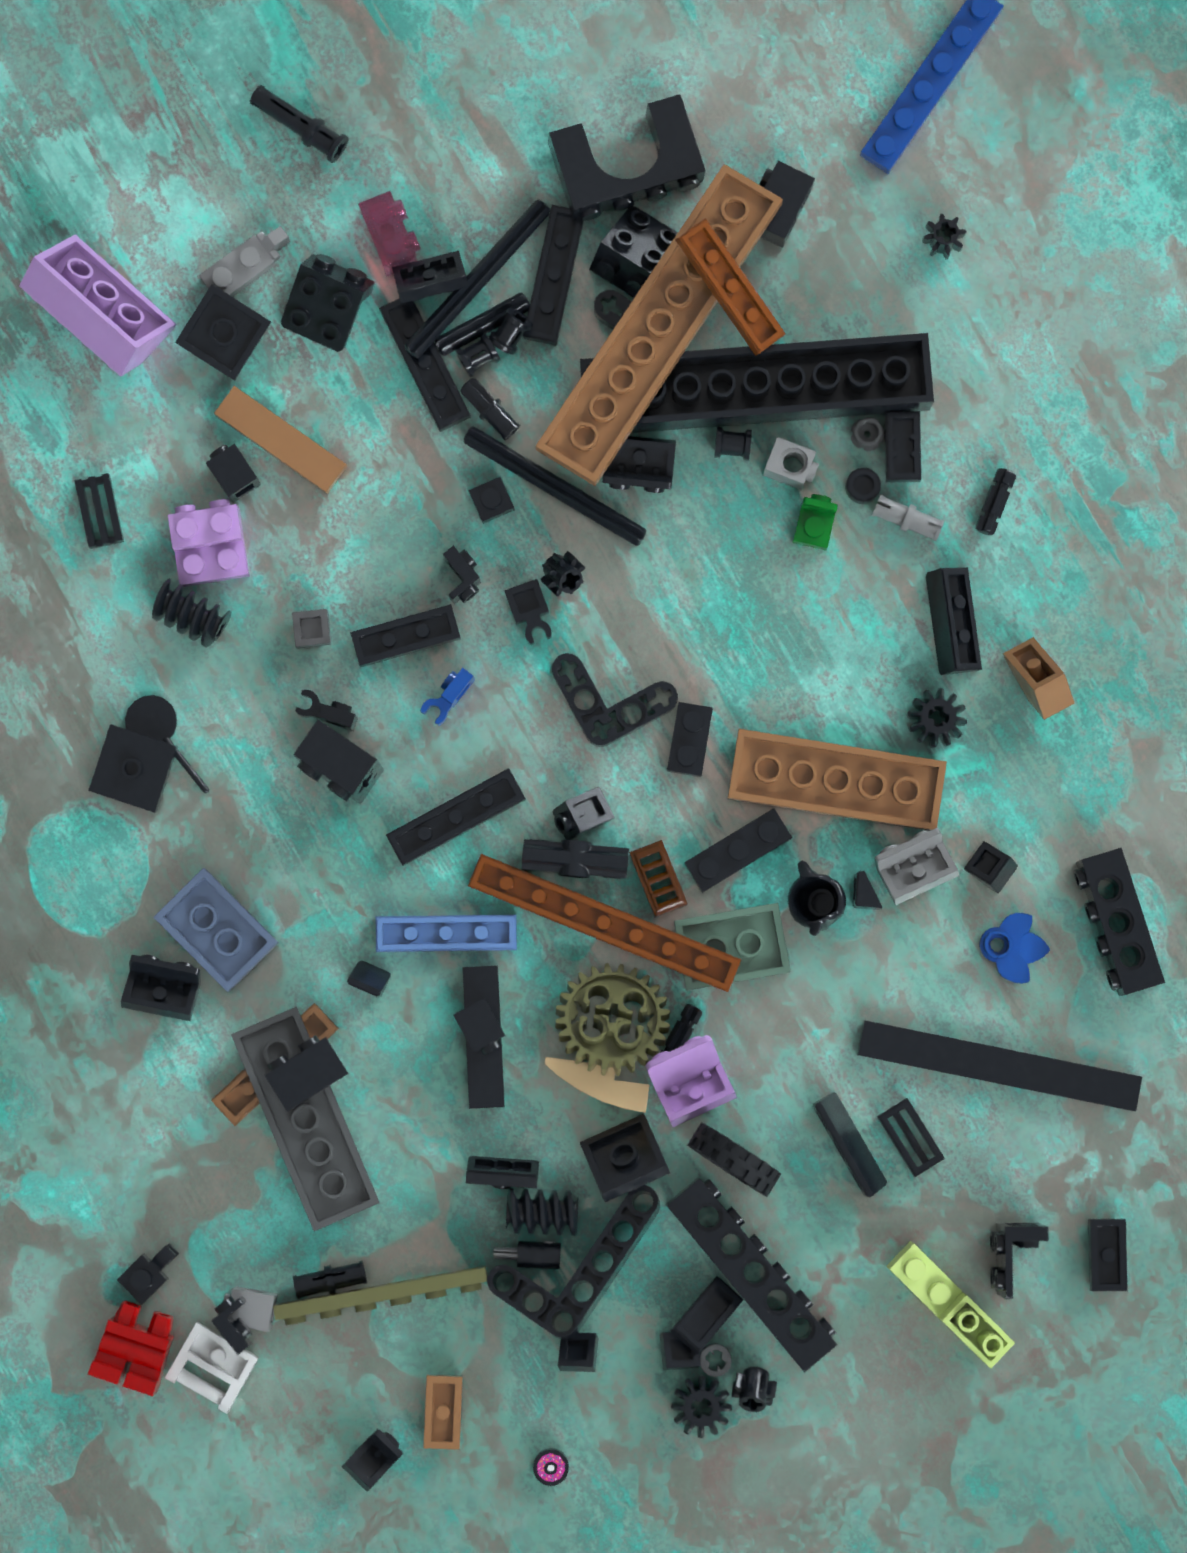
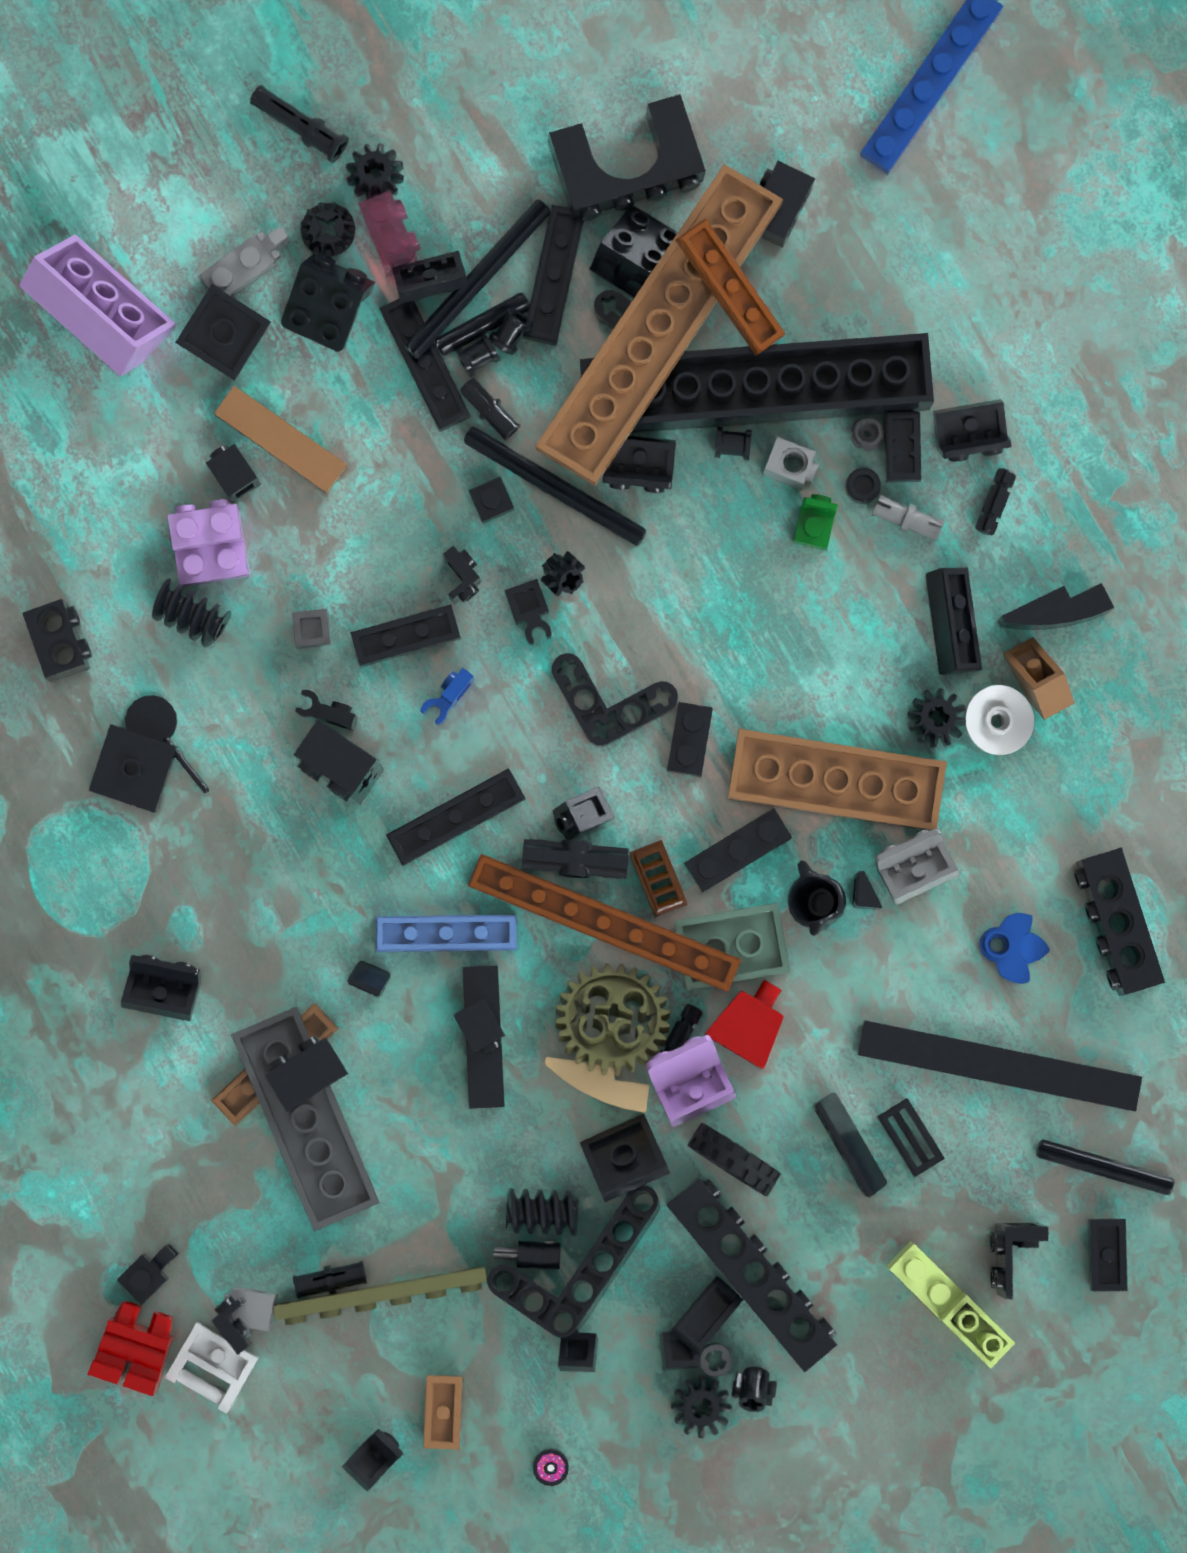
black tile [74,473,124,549] -> none
sand blue plate [154,868,279,992] -> none
black plate [466,1156,539,1189] -> none
black gear [922,213,966,259] -> none
black slope [964,841,1018,893] -> none
none -> black brick [22,599,92,683]
none -> black gear [301,202,356,257]
none -> black gear [346,143,404,203]
none -> red torso [704,980,784,1069]
none -> black bracket [933,399,1012,462]
none -> white dish [965,685,1034,755]
none -> black slope [997,583,1114,630]
none -> black axle [1036,1139,1175,1195]

